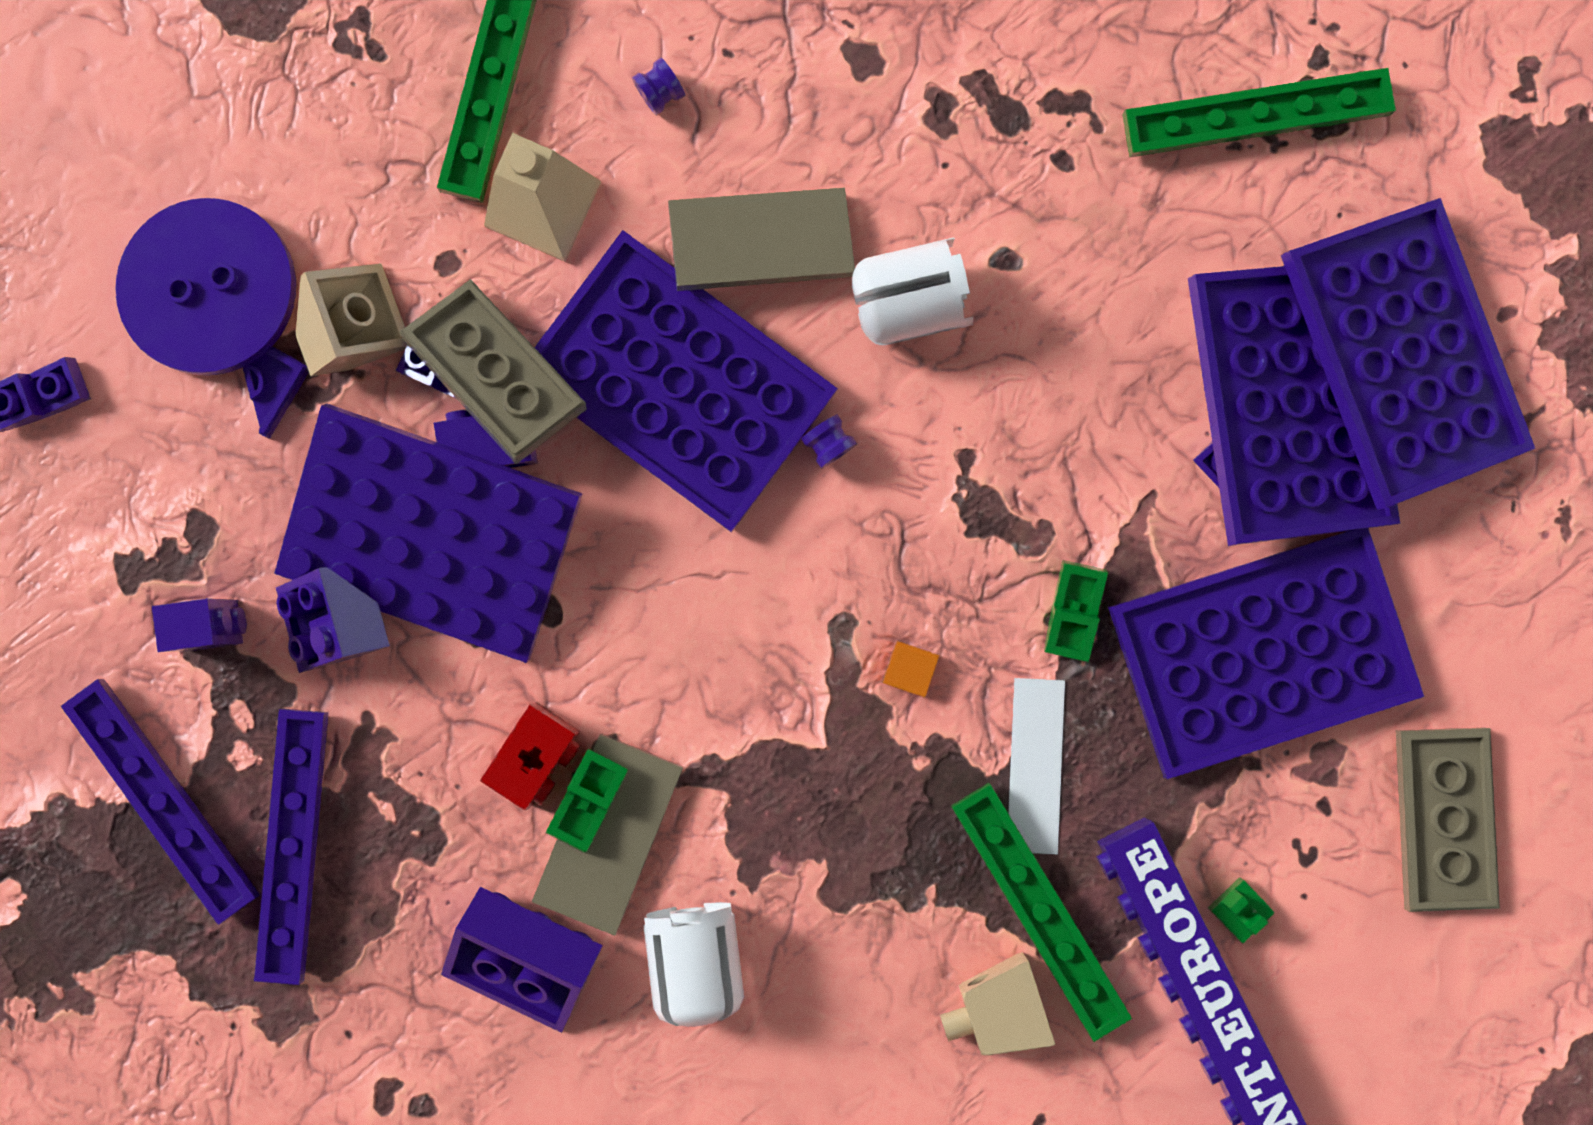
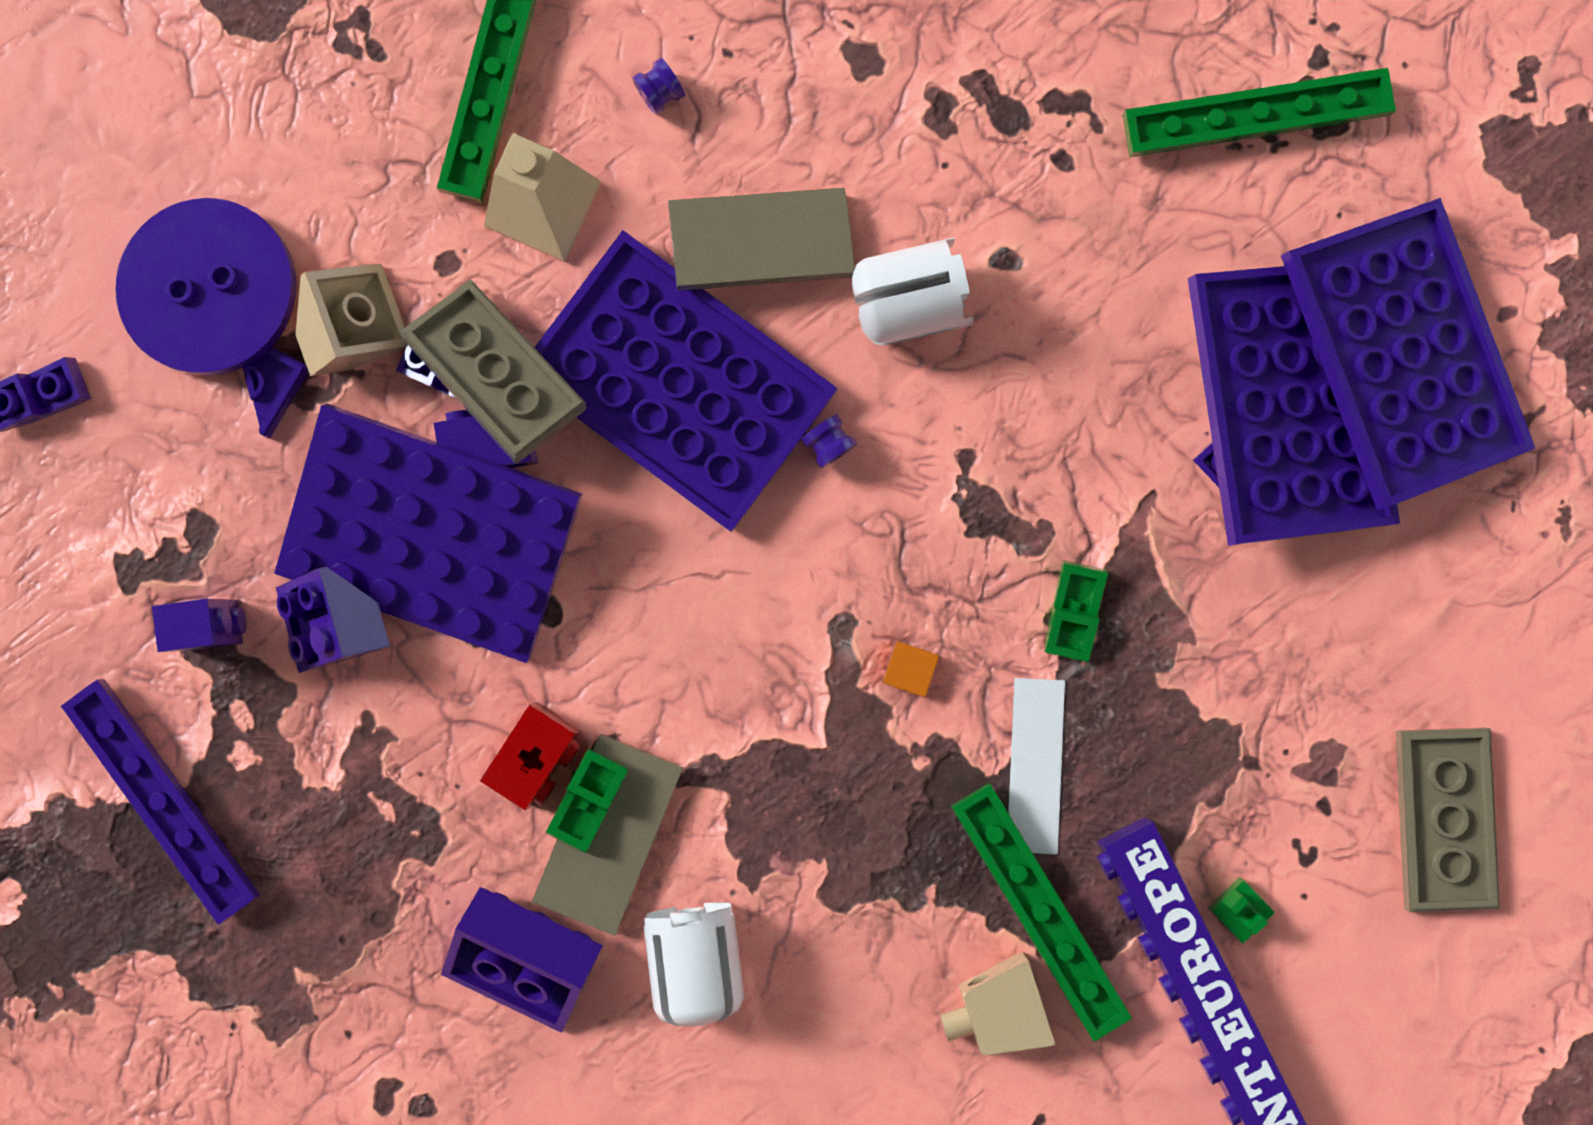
dark purple plate [254,709,329,985] -> none
dark purple plate [1108,528,1425,779] -> none

